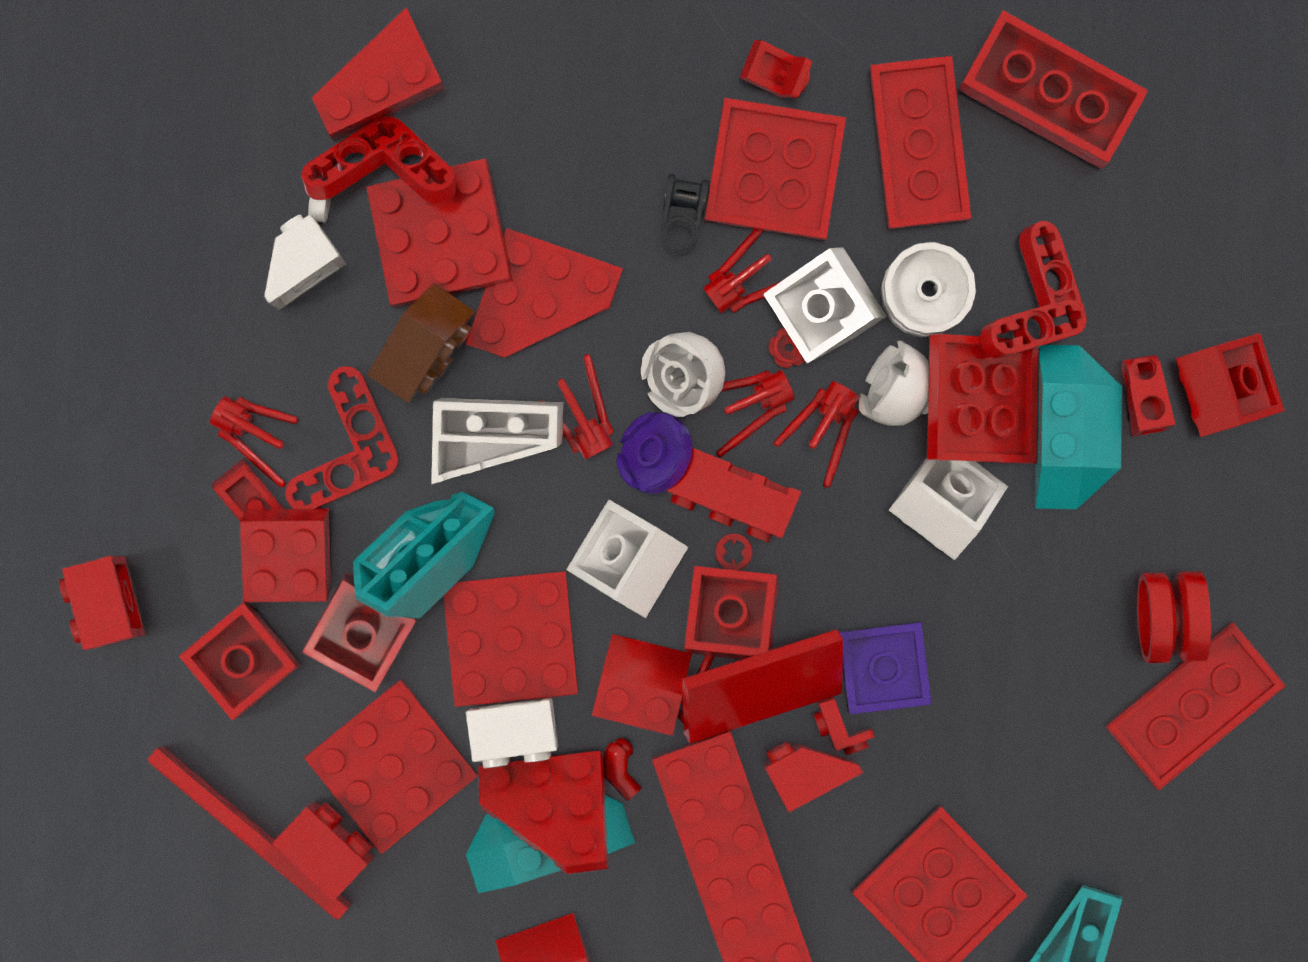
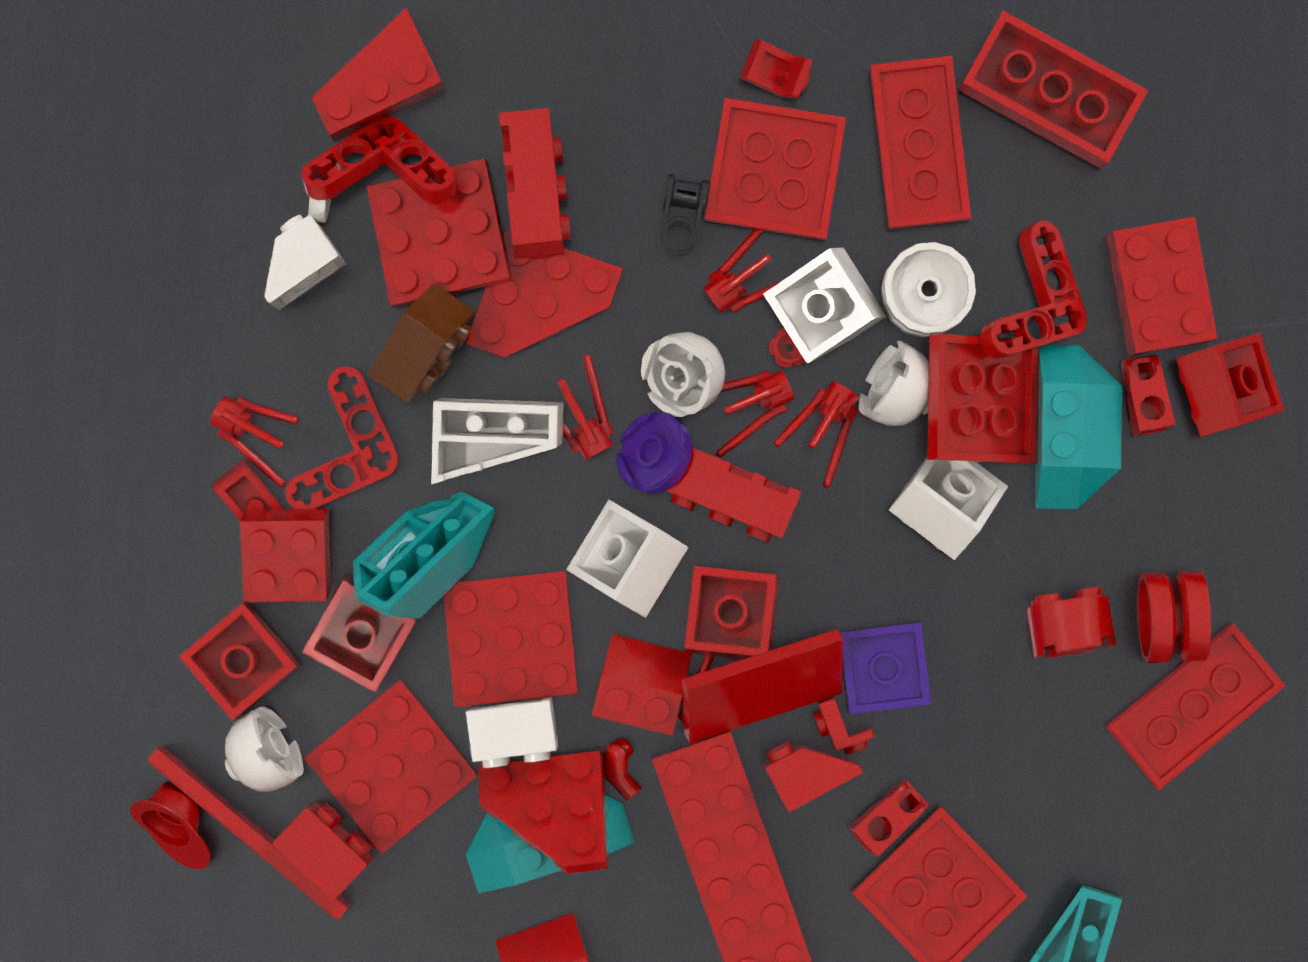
red brick [59,556,146,650] -> none
red bush [715,533,753,570] -> none
none -> red piece [130,781,211,869]
none -> white cylinder [225,706,304,792]
none -> red wedge [499,108,571,259]
none -> red leg [846,779,928,857]
none -> red brick [1026,587,1117,659]
none -> red brick [1106,217,1217,357]

